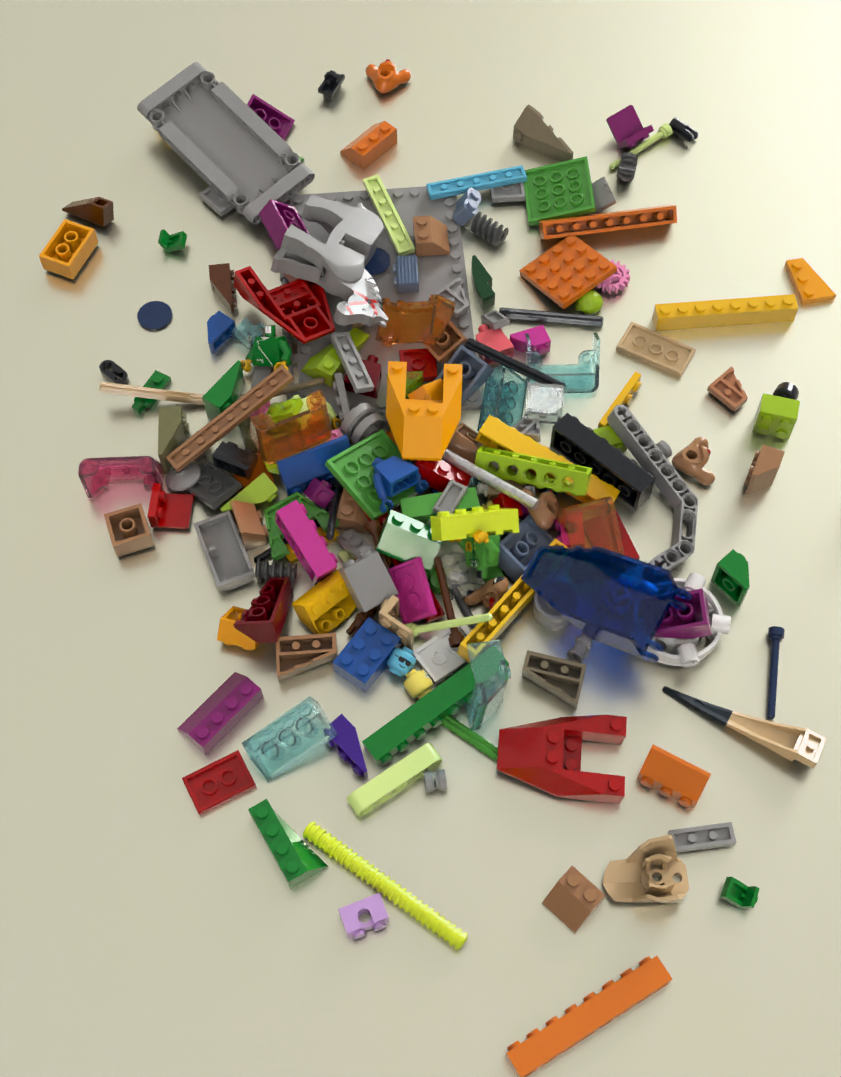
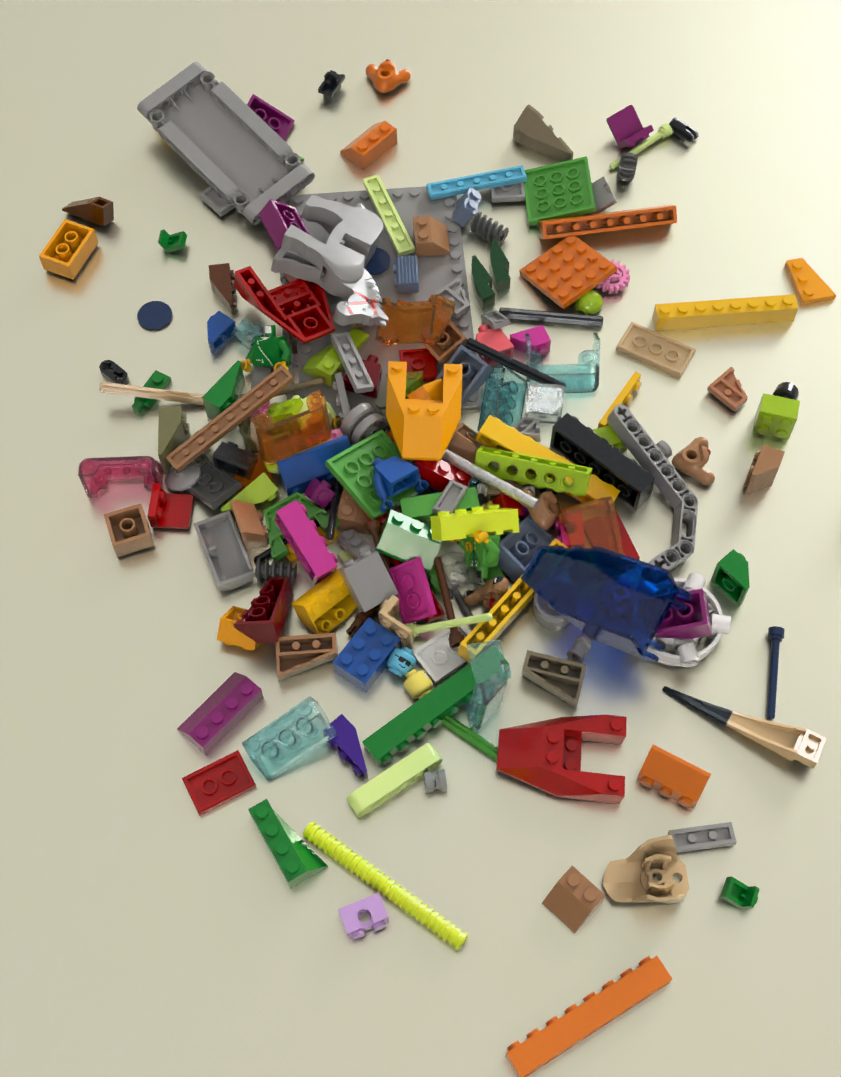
none -> dark green slope [489,238,511,293]

